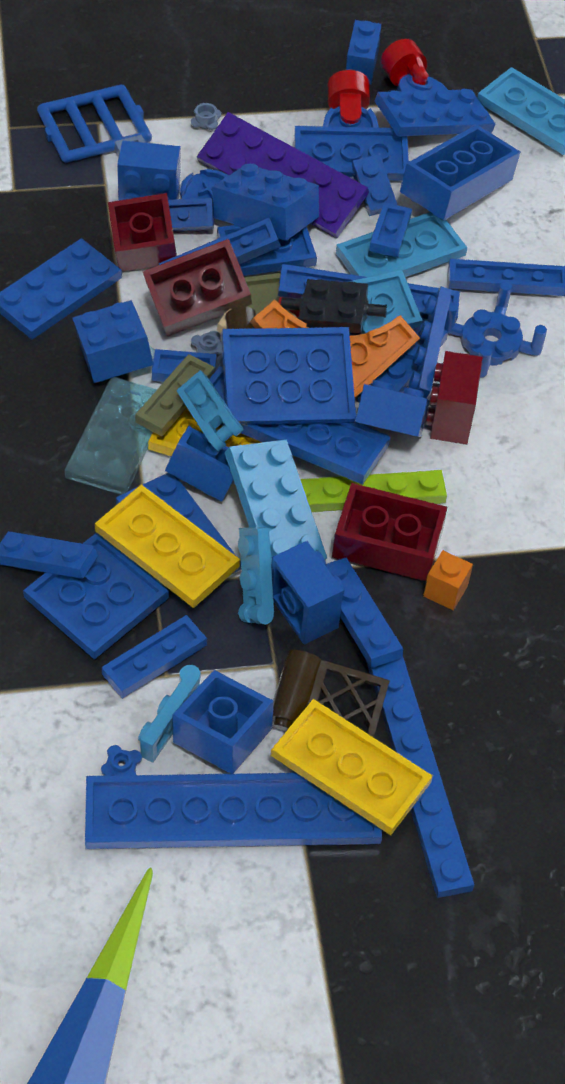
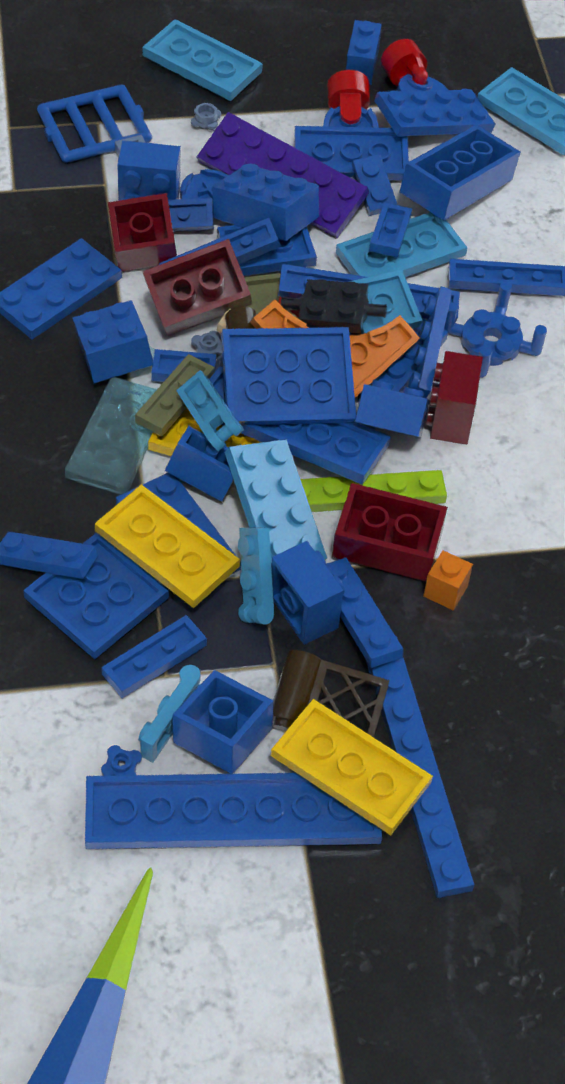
none -> dark azure plate [142,19,263,101]

